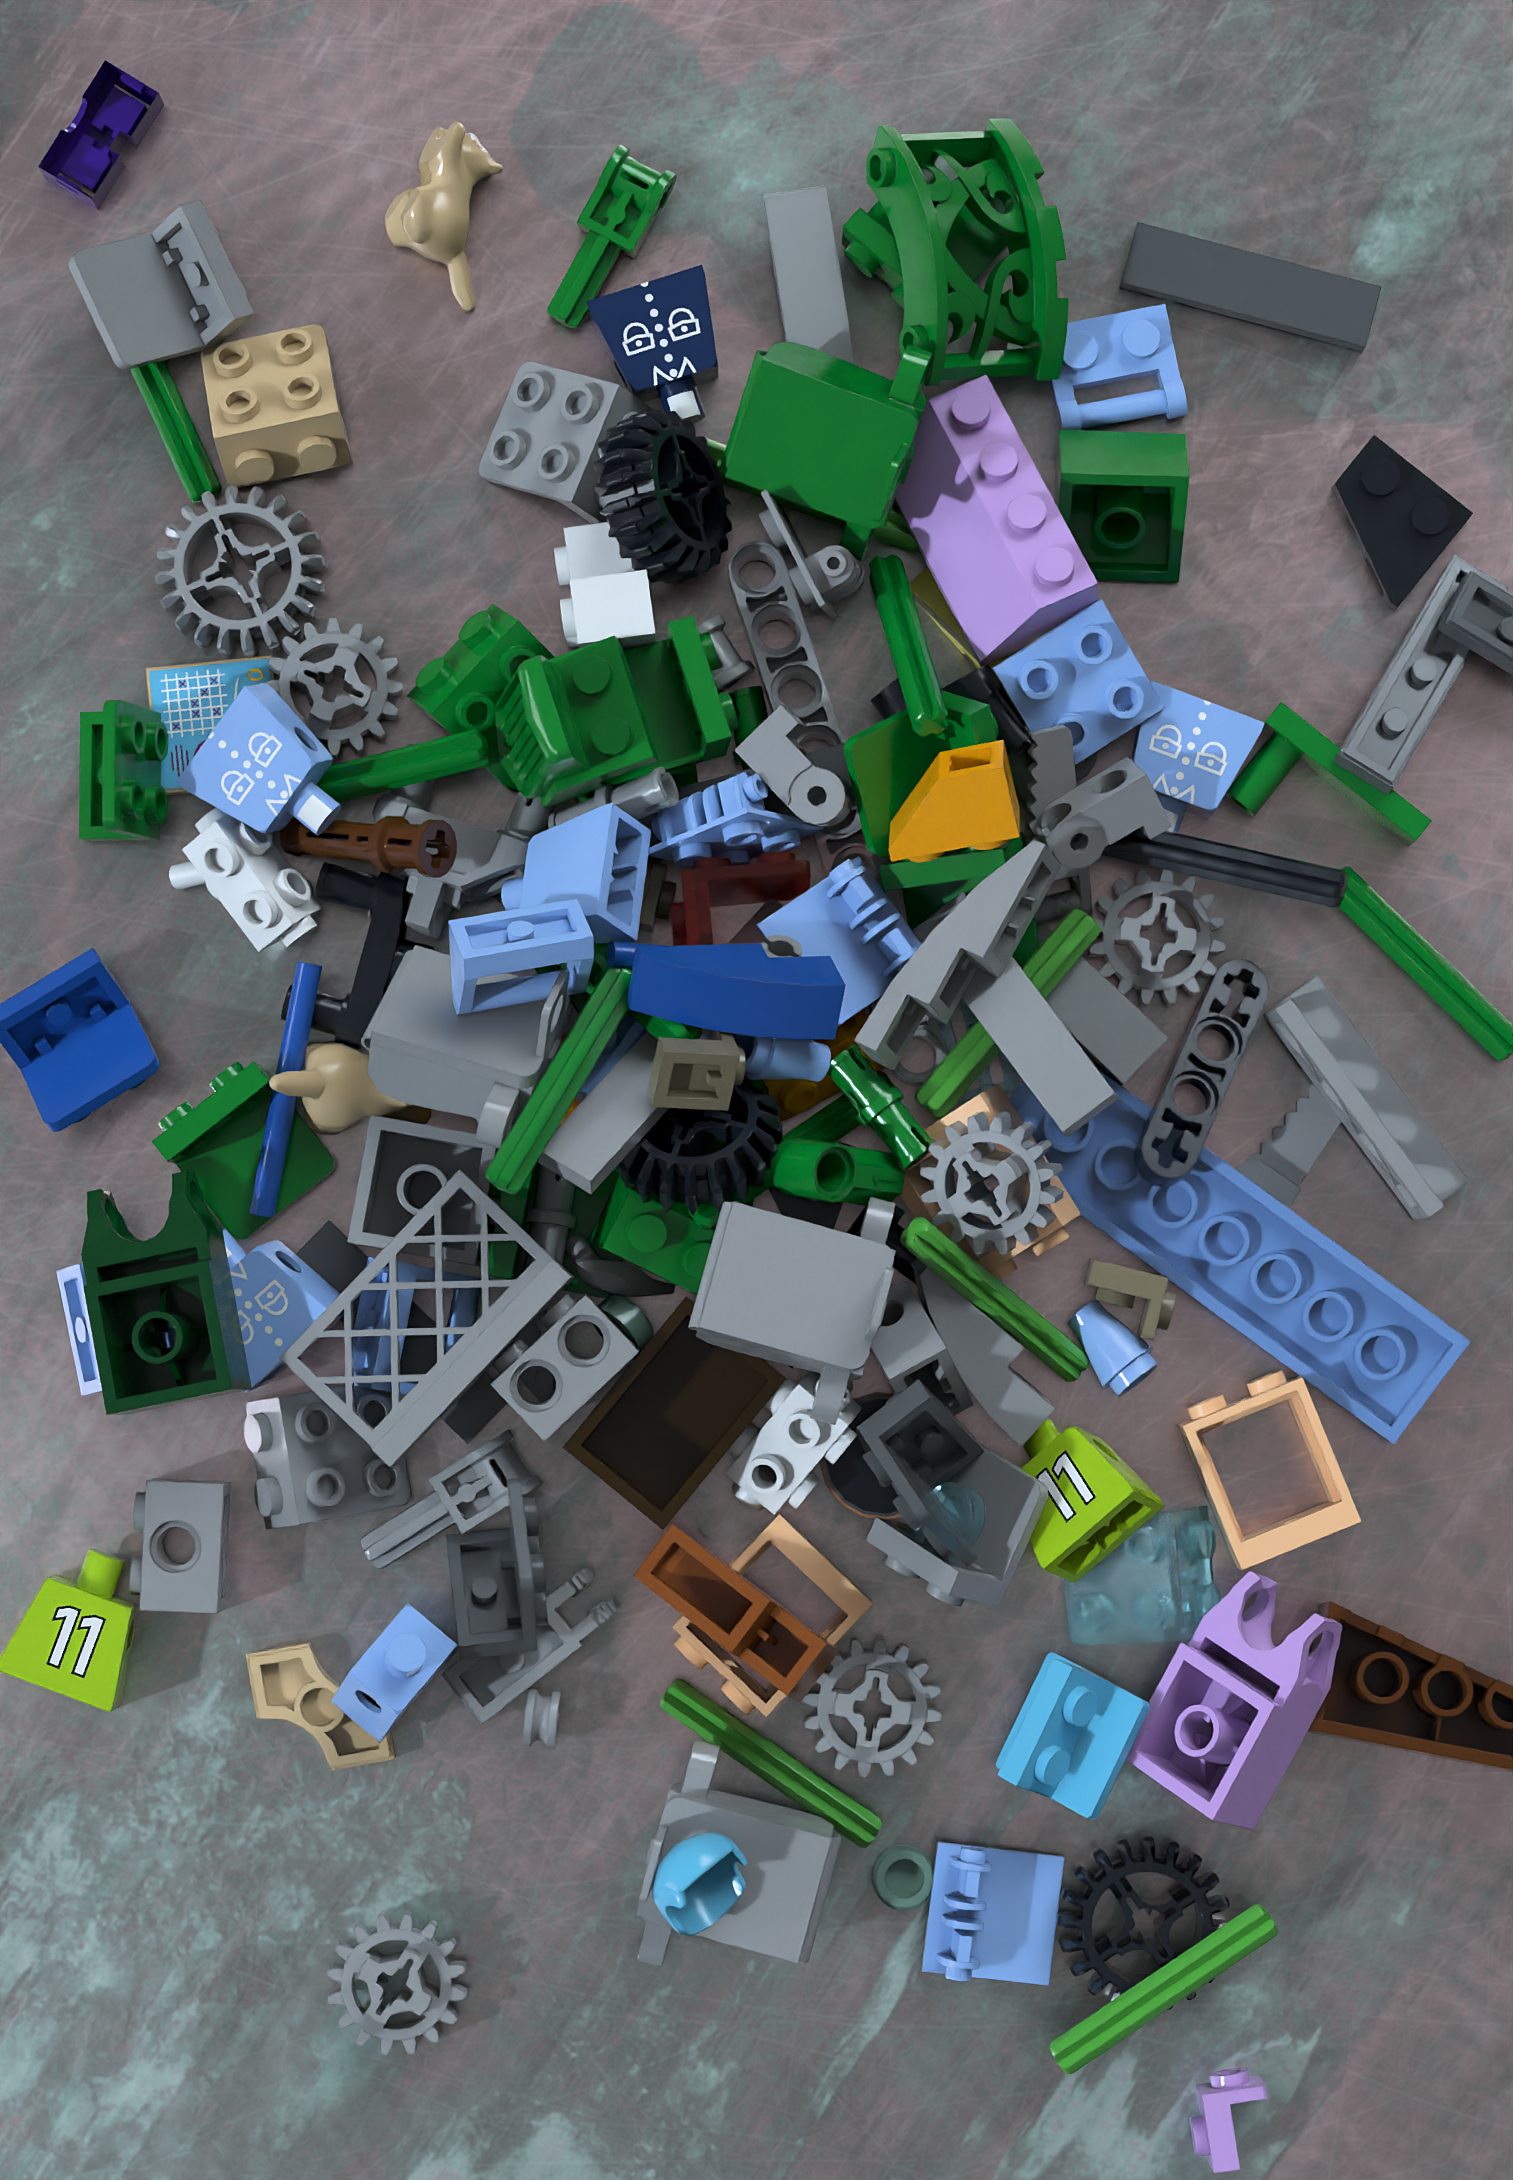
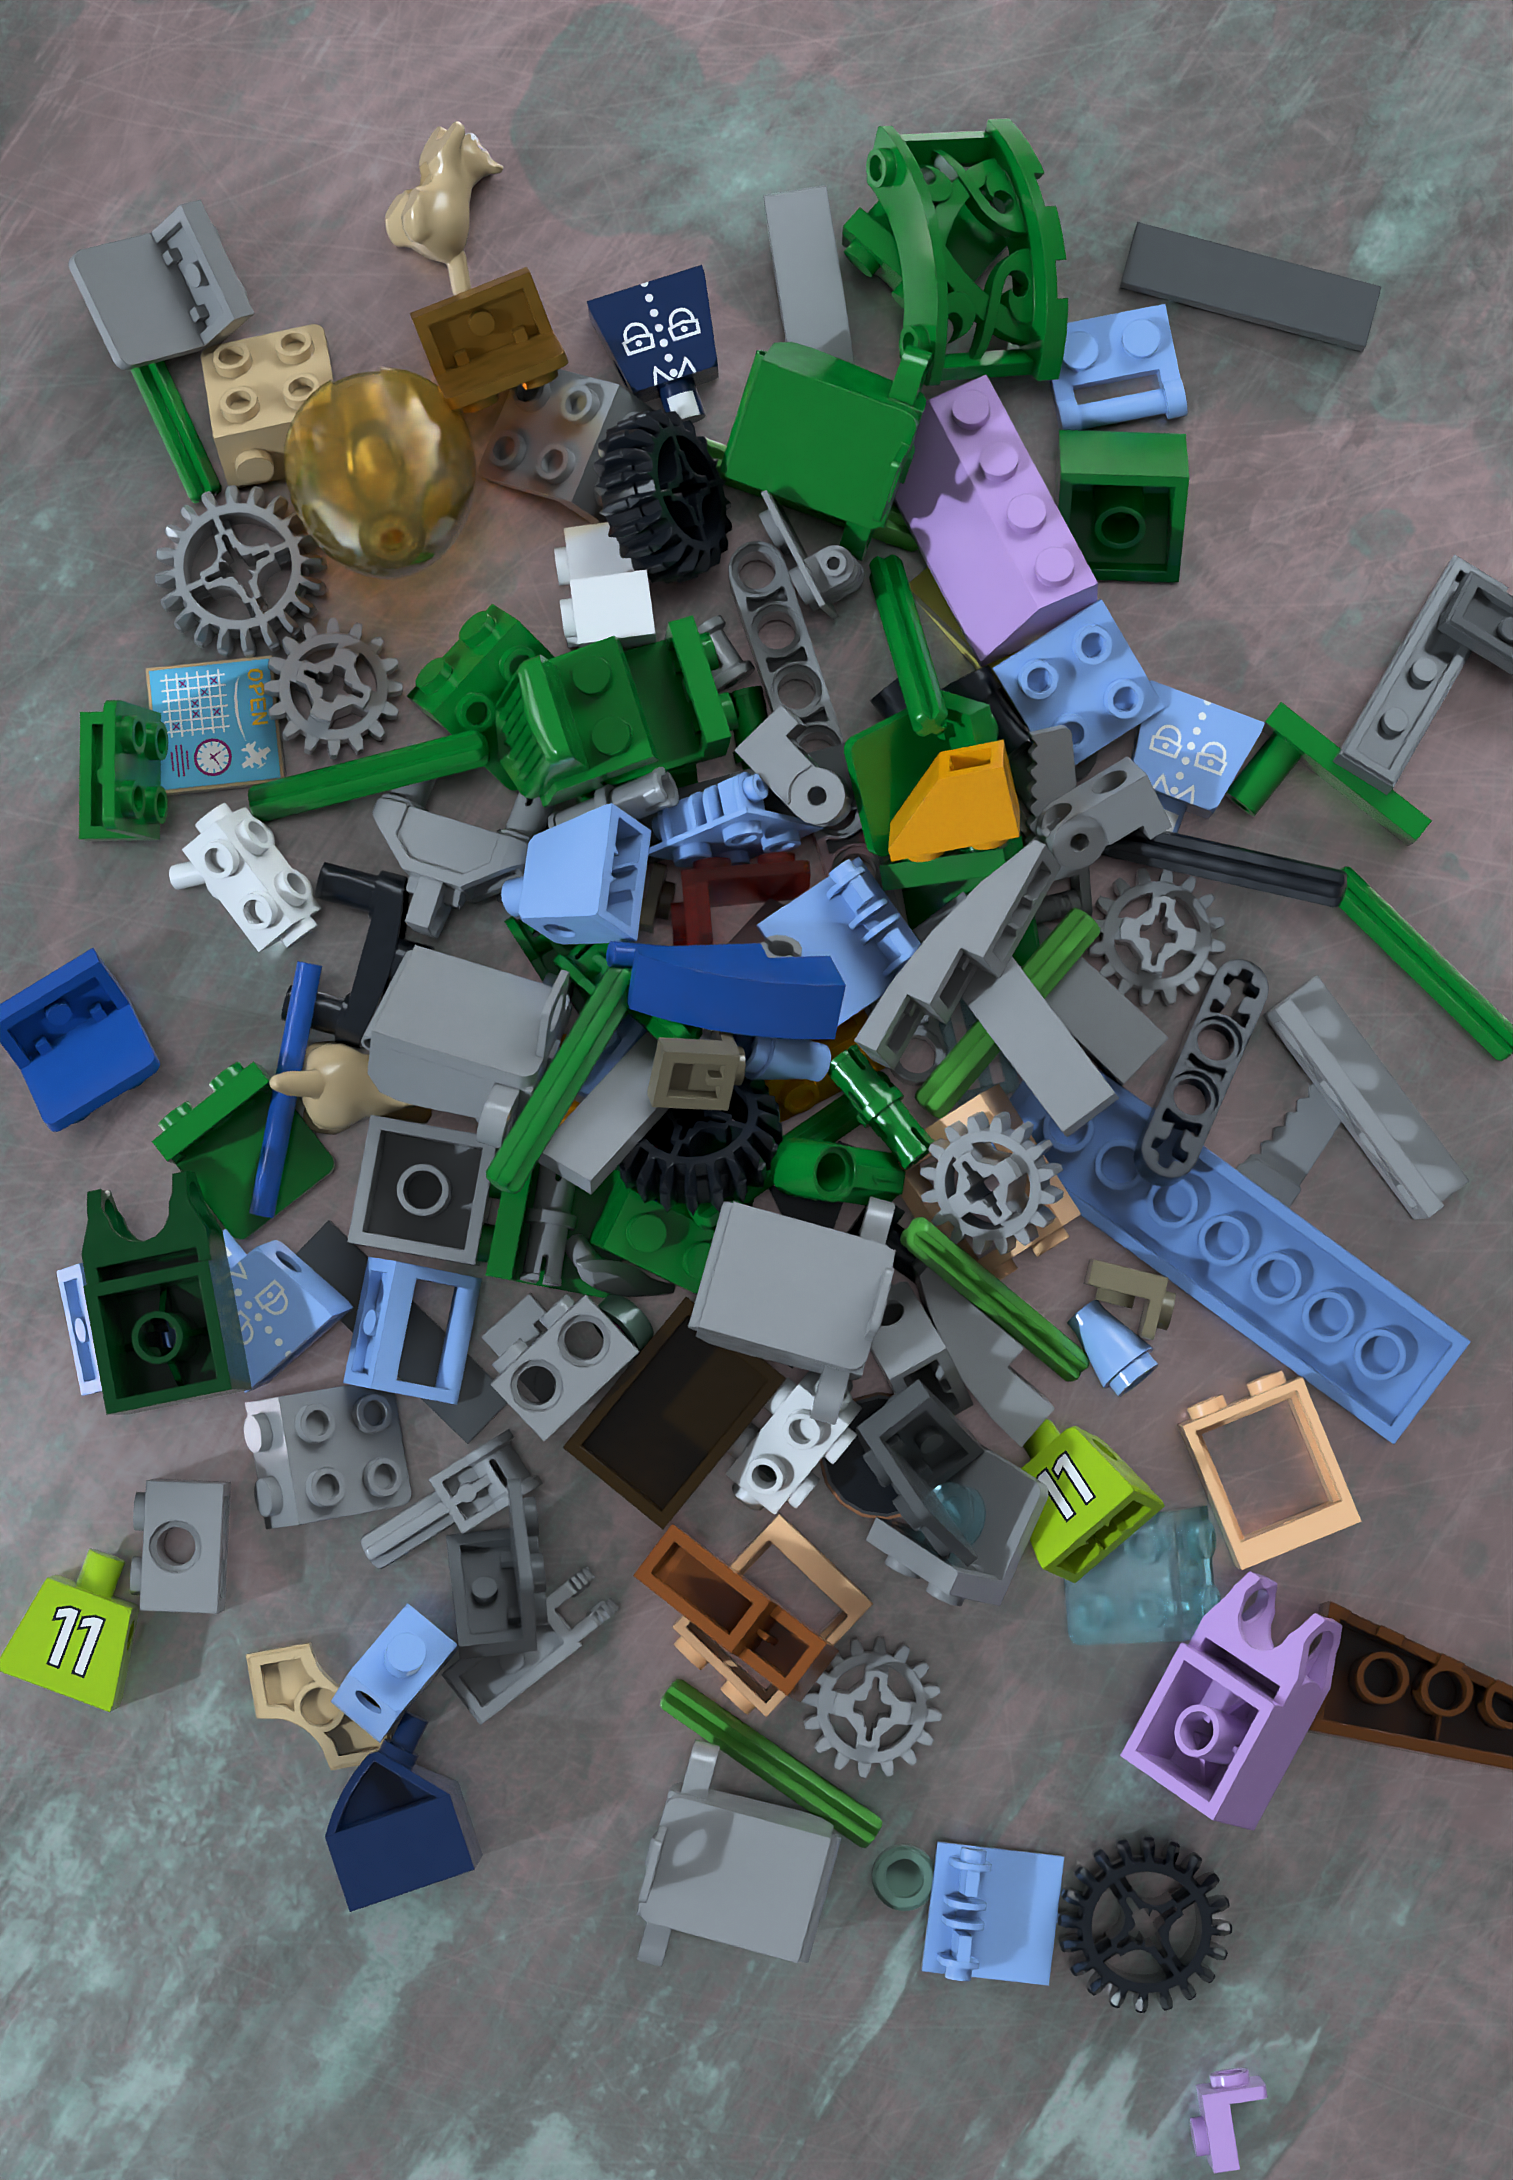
dark purple piece [38,60,164,210] -> none
light blue torso [175,683,341,835] -> none
light grey fence [279,1169,575,1467] -> none
reddish brown pin [280,816,457,878] -> none
light grey gear [326,1911,468,2055] -> none
light blue tile [448,898,594,1015] -> none
light grey bush [523,1688,561,1749] -> none
green connector [547,145,677,329] -> none
medium azure hair [652,1832,748,1936] -> none
medium azure bracket [996,1652,1150,1820] -> none
bright green axle [1049,1904,1278,2074] -> none
black wing [1332,435,1473,611] -> none
none -> clear yellow cylinder [283,367,477,579]
none -> dark blue piece [325,1711,483,1912]
none -> pearl gold bracket [409,267,569,413]

